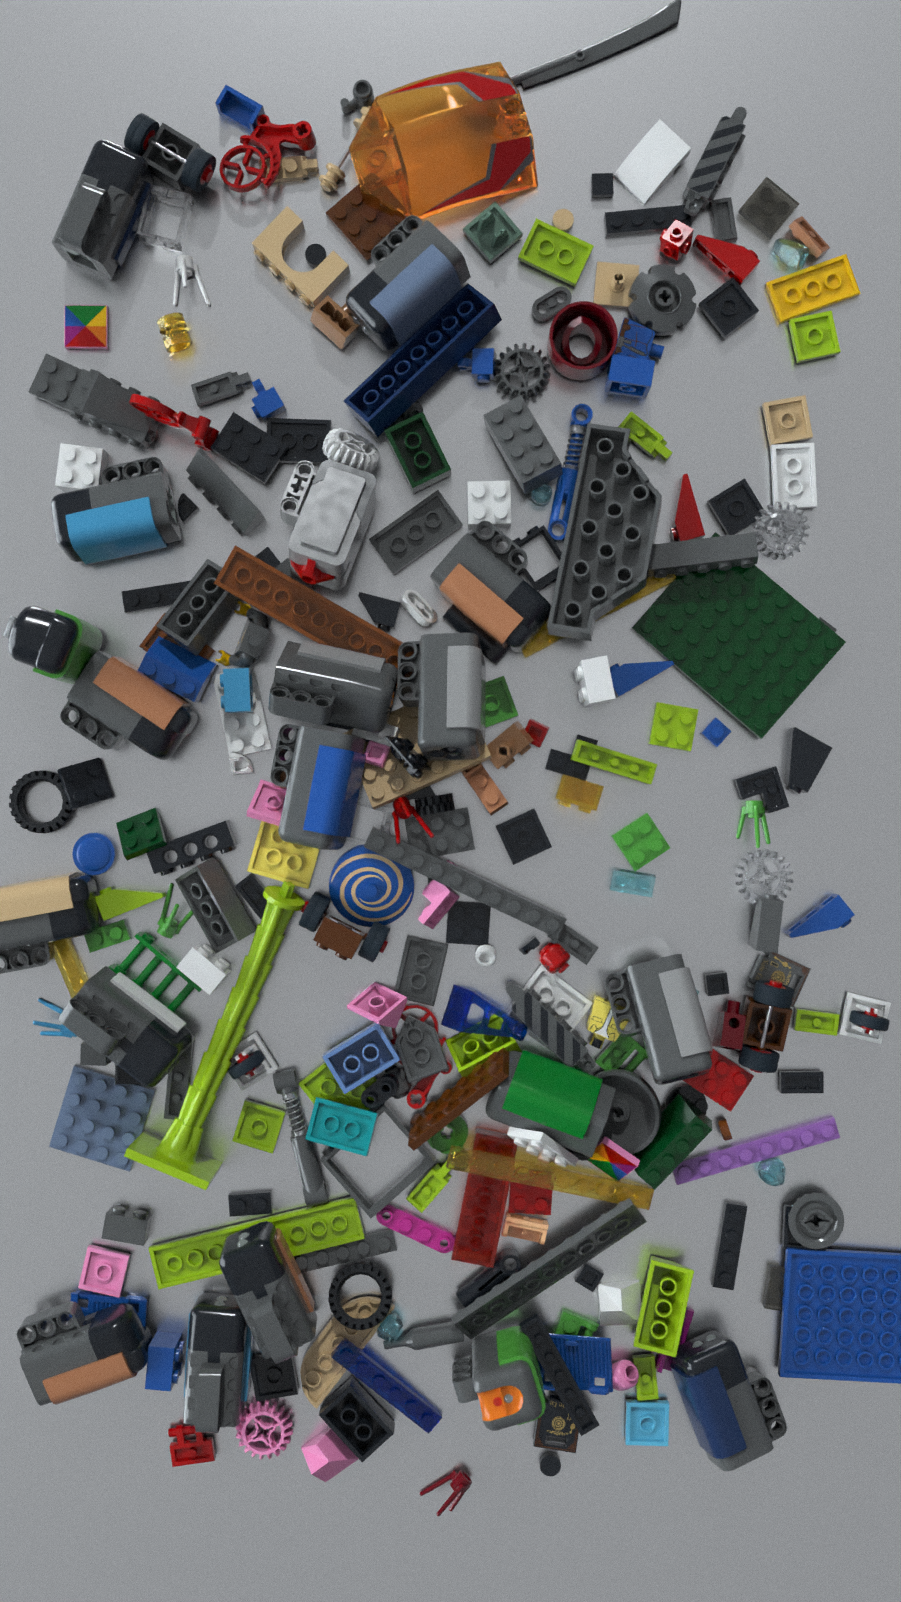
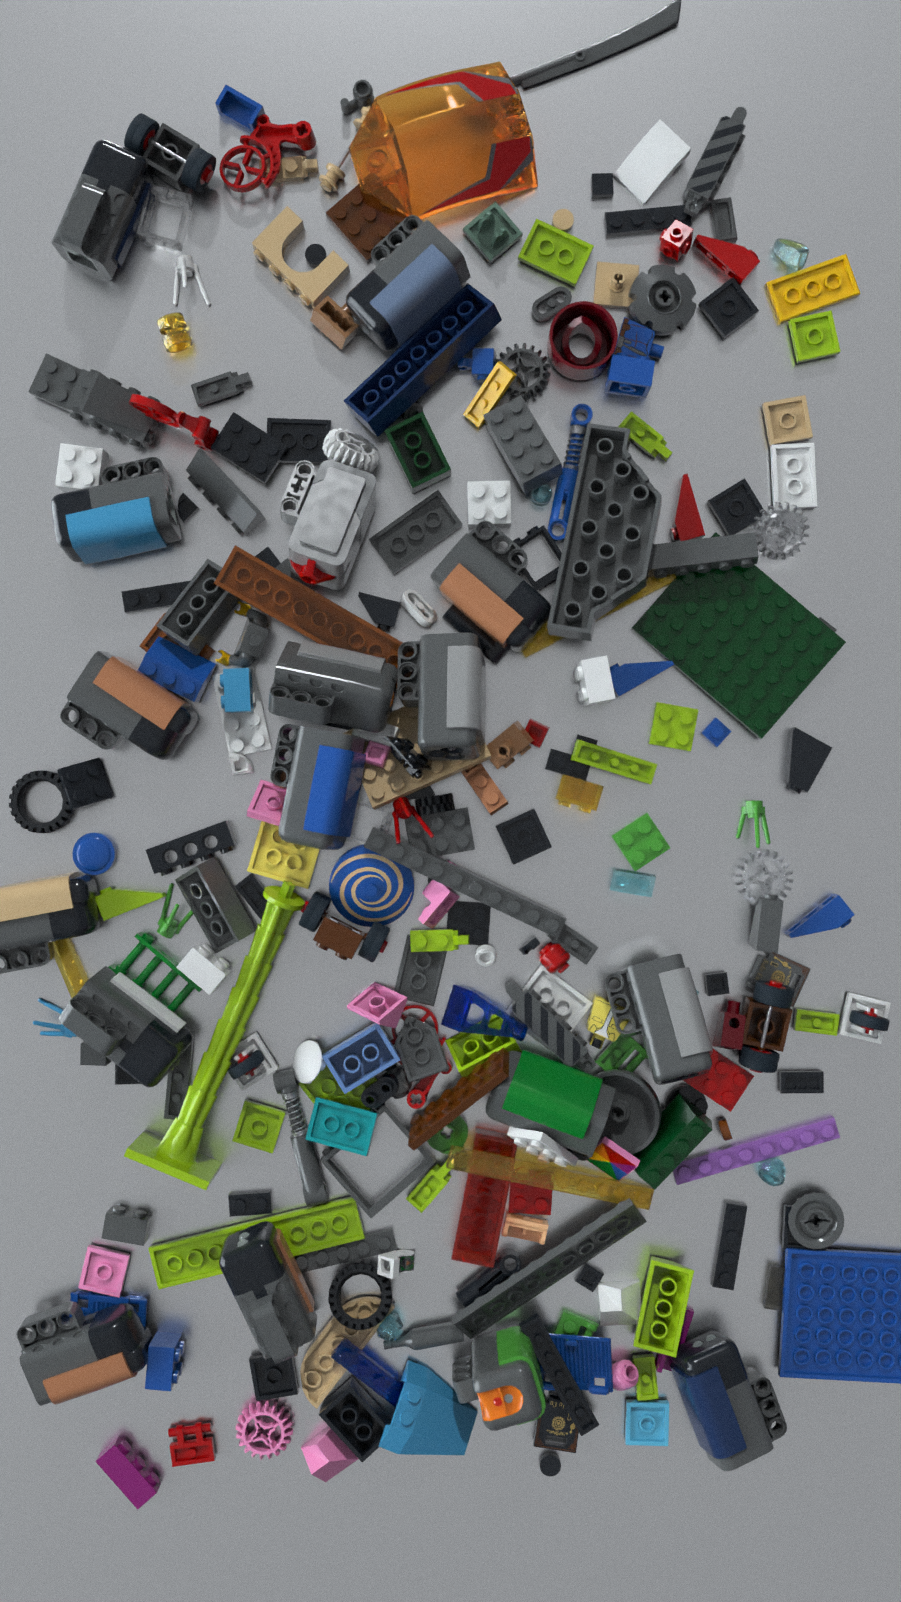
black piece [3,606,103,684] -> none
sand blue plate [49,1064,156,1172] -> none
tile [64,305,109,350] -> none
bright green plate [84,919,132,953] -> none
dark green plate [116,807,167,861] -> none
piece [183,1293,253,1433] -> none
blue brick [251,379,287,423] -> none
dark pink plate [376,1203,455,1253] -> none
dark red plant [419,1470,472,1516] -> none
bright green plate [485,676,519,728] -> none
black plate [734,766,789,813] -> none
clear smoke plate [738,177,799,239] -> none
nougat plate [789,216,830,258] -> none
none -> magenta brick [95,1436,161,1509]
none -> white dish [293,1040,326,1084]
none -> white leg [377,1250,415,1279]
none -> dark azure wedge [378,1360,478,1455]
none -> lime hinge [410,929,470,952]
none -> yellow plate [463,361,517,428]

